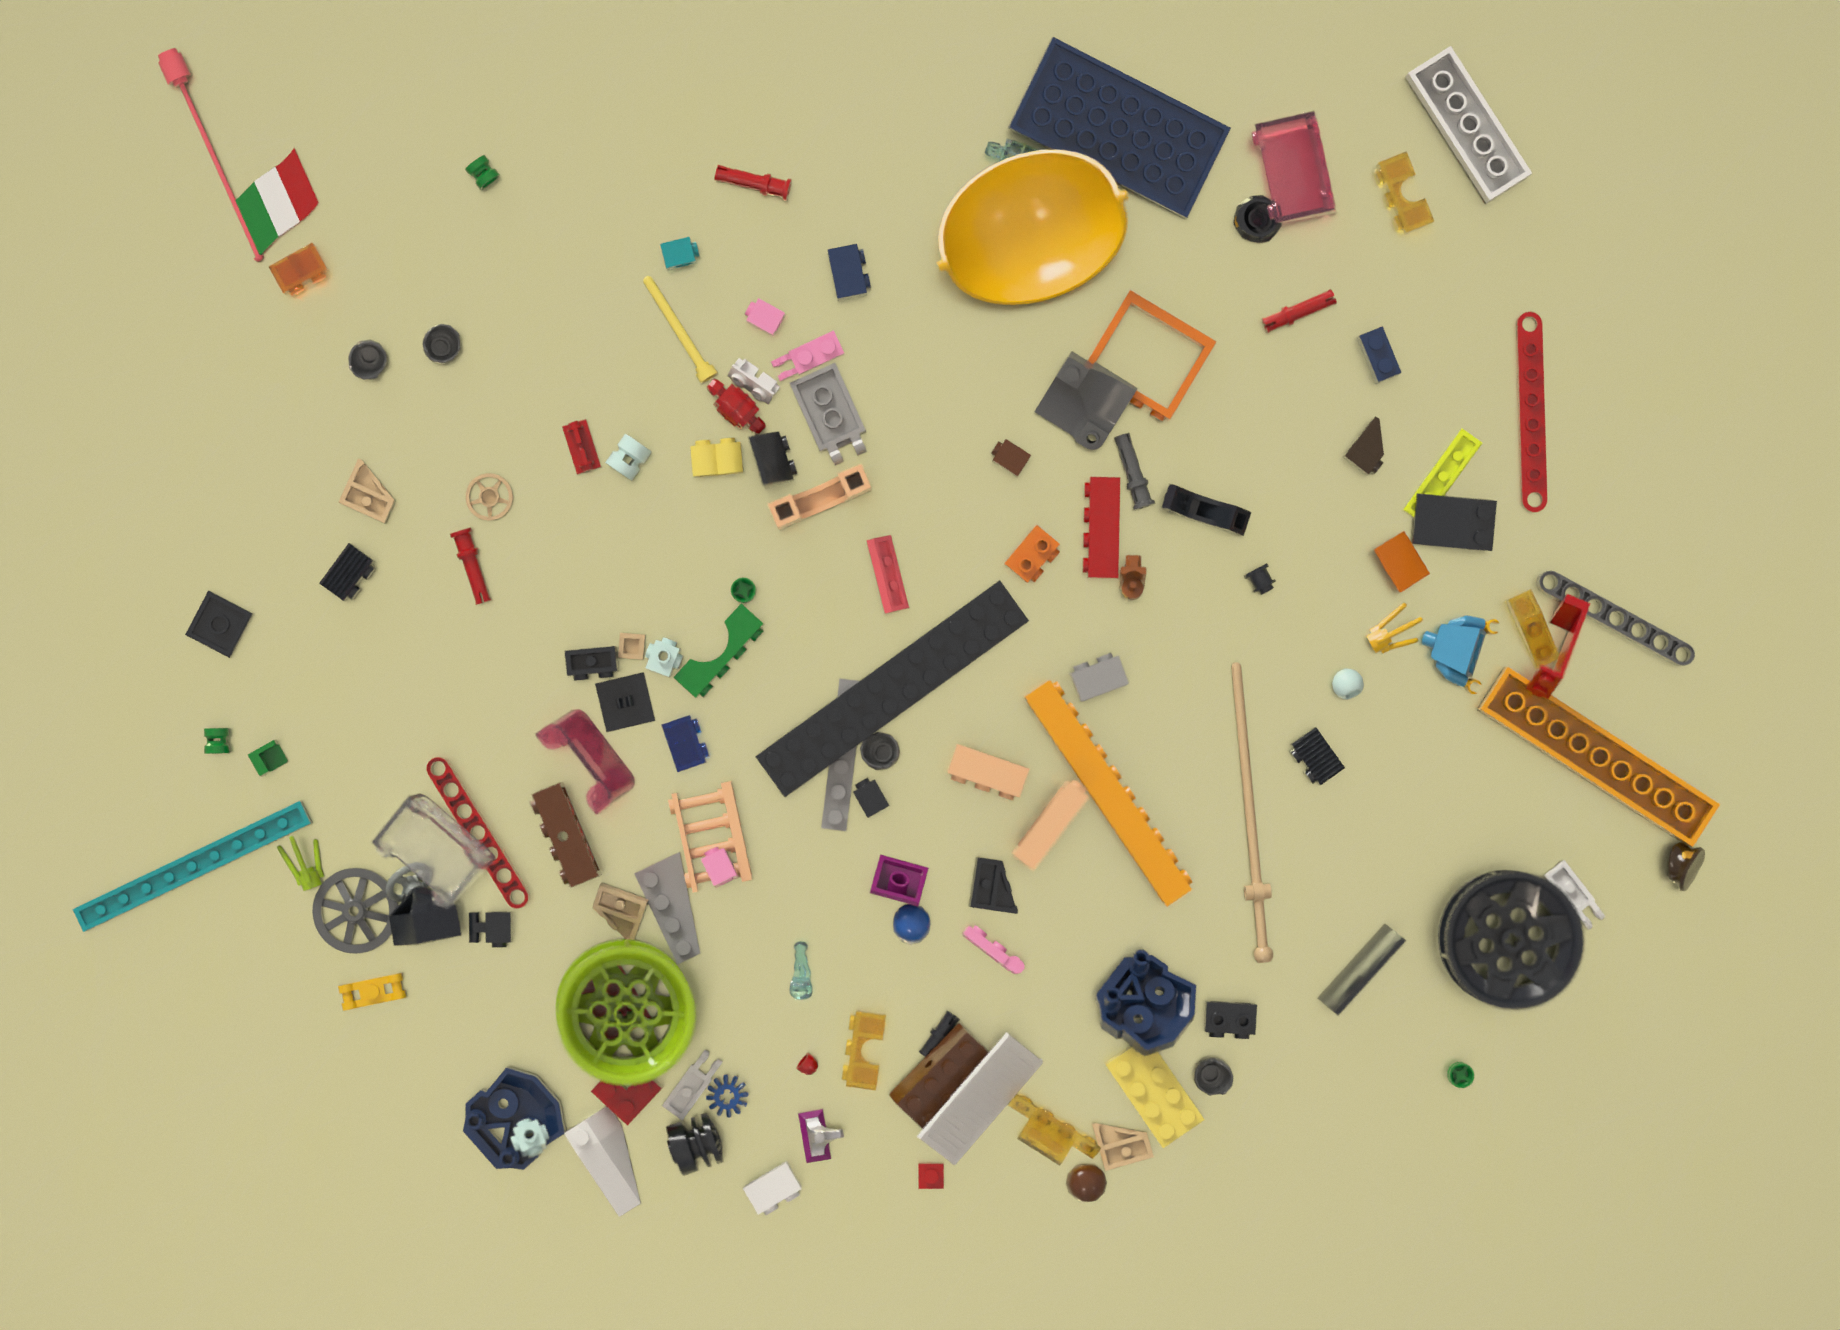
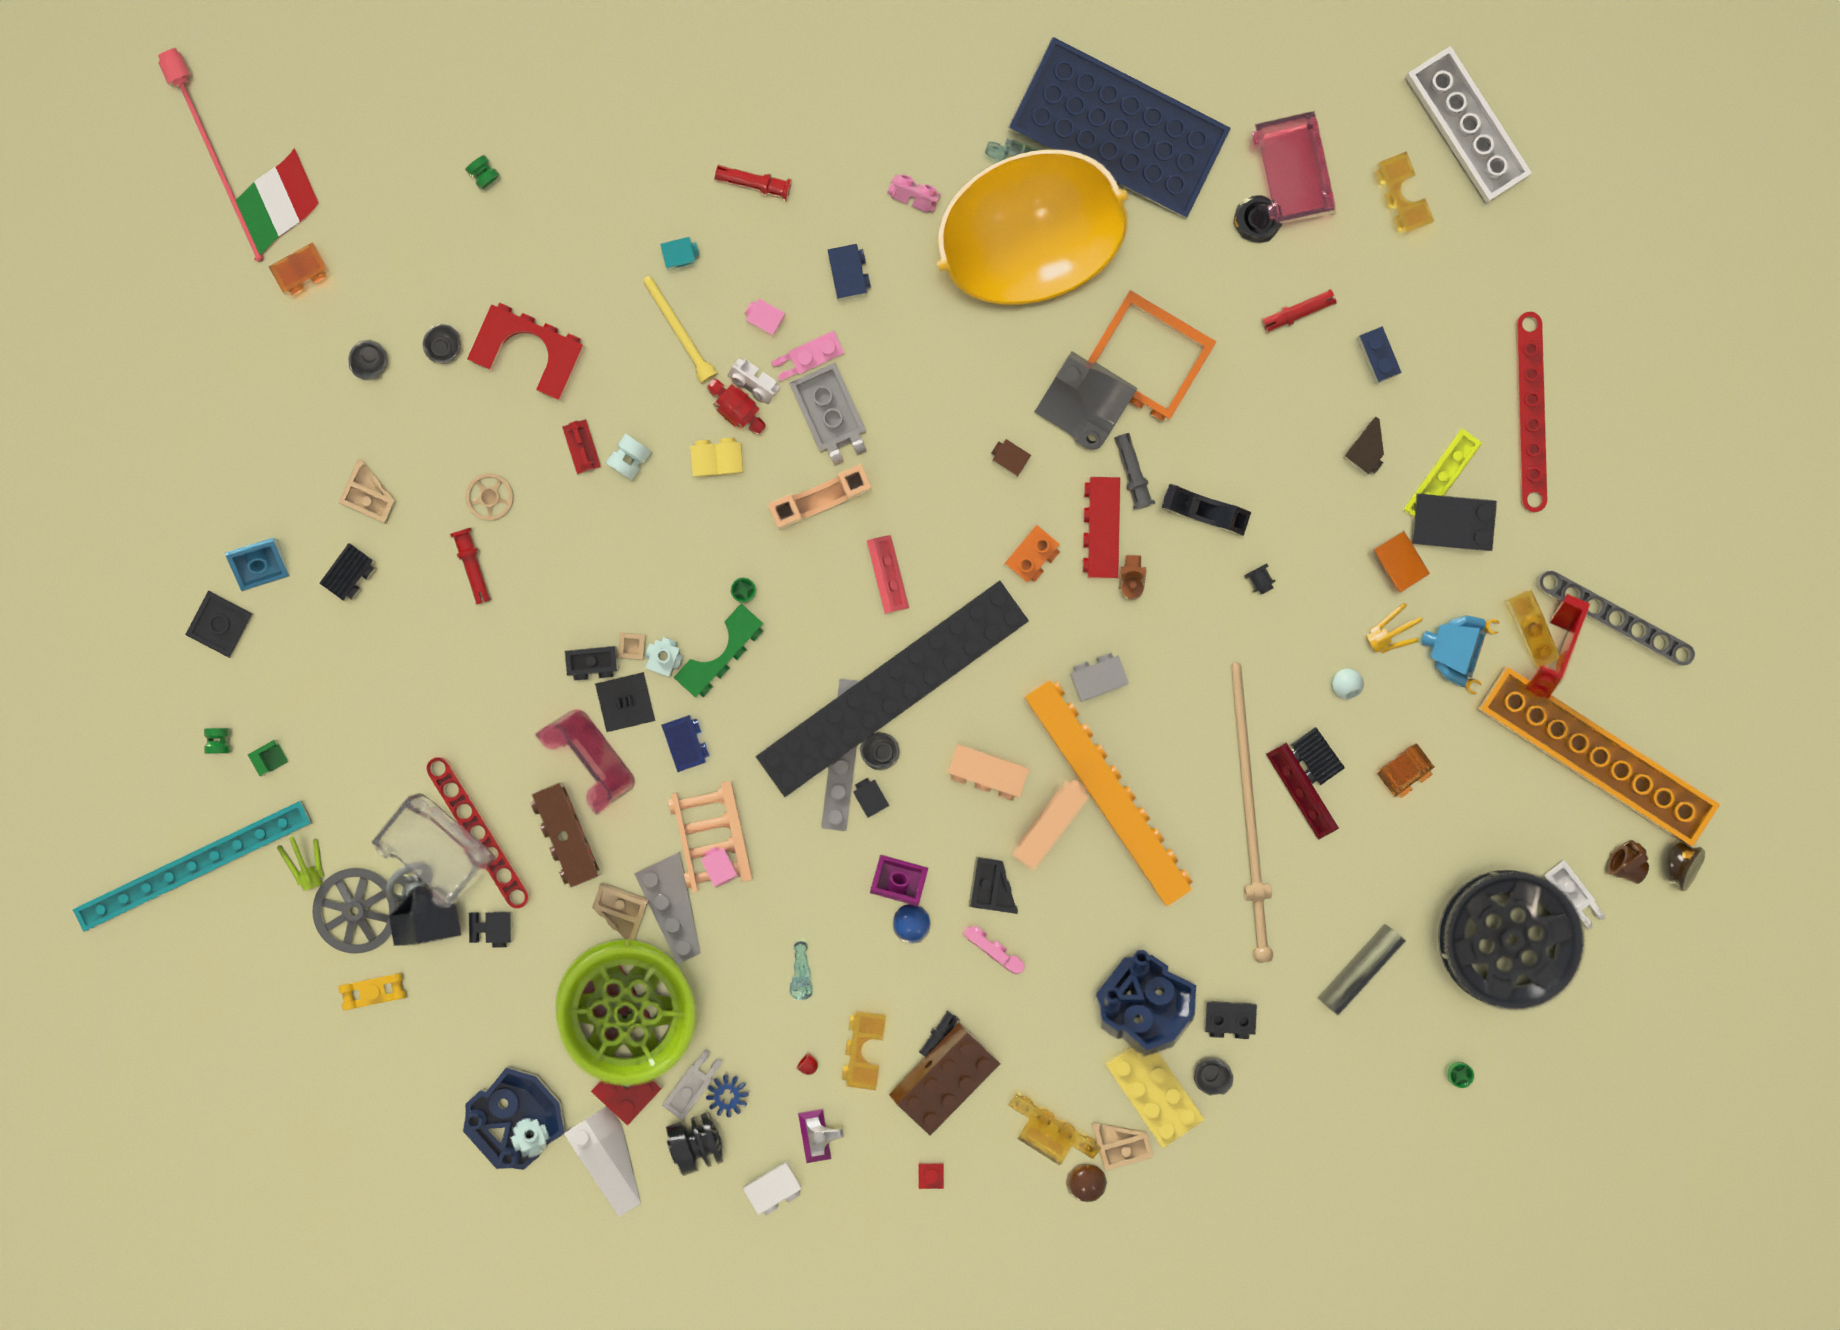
black slope [749,431,797,489] -> none
white window [917,1033,1043,1165] -> none
none -> dark azure slope [225,538,289,591]
none -> red arch [467,303,585,402]
none -> bright pink hinge [887,174,941,213]
none -> dark red tile [1266,742,1339,840]
none -> clear orange brick [1375,743,1435,798]
none -> reddish brown piece [1607,840,1649,884]

